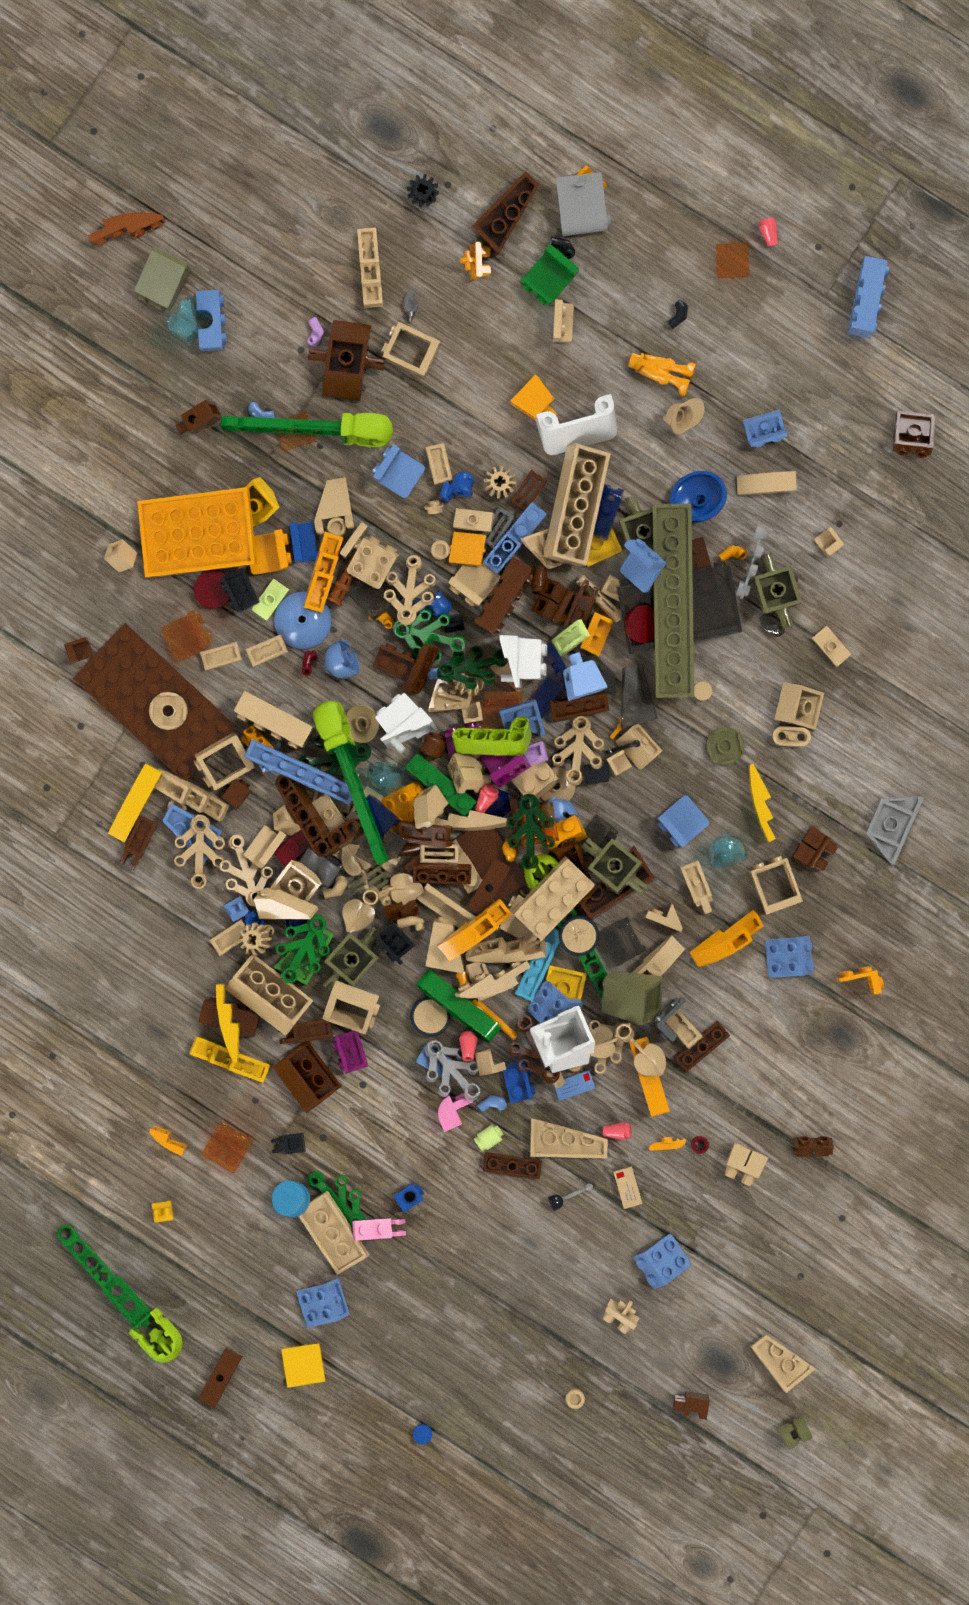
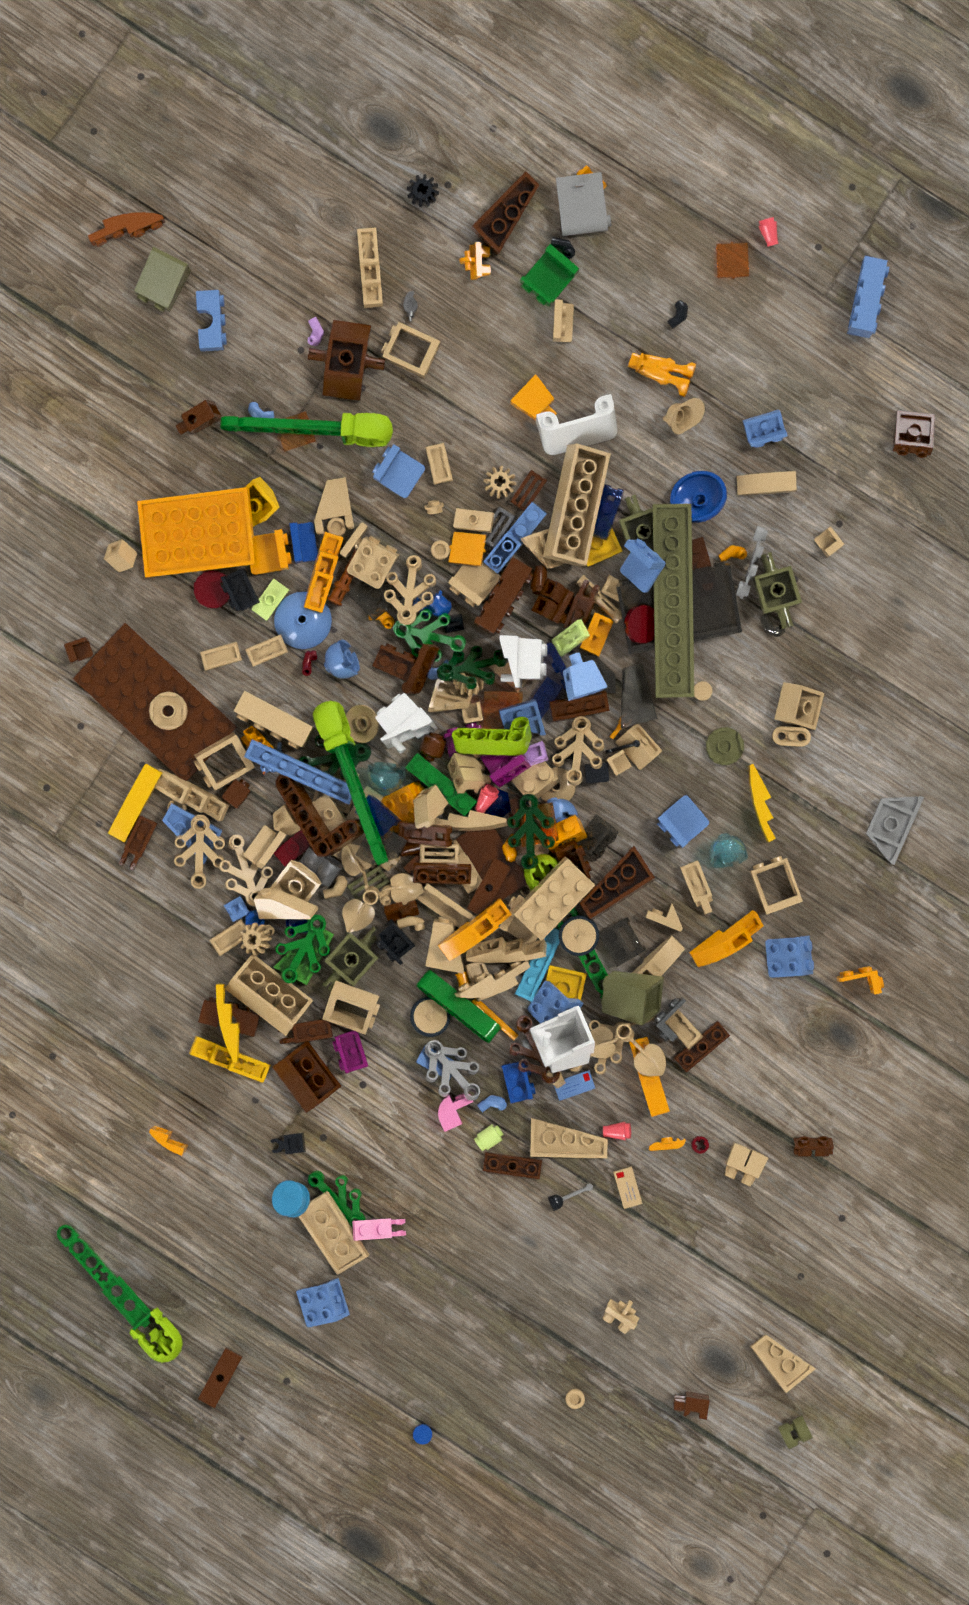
yellow tile [152,1200,174,1223] -> none
clear orange bracket [162,610,212,661] -> none
clear light blue slope [167,296,200,346] -> none
clear orange bracket [202,1121,253,1173] -> none
yellow tile [281,1342,326,1388] -> none
blue brick [393,1182,424,1212] -> none
blue piece [439,471,475,503] -> none
coral cone [459,1031,478,1061] -> none
tan panel [474,1049,506,1076] -> none
olive brick [581,838,649,896] -> none
medium blue bracket [634,1234,690,1289] -> none
reddish brown hips [792,826,838,871] -> none
tan plate [812,626,852,667] -> none

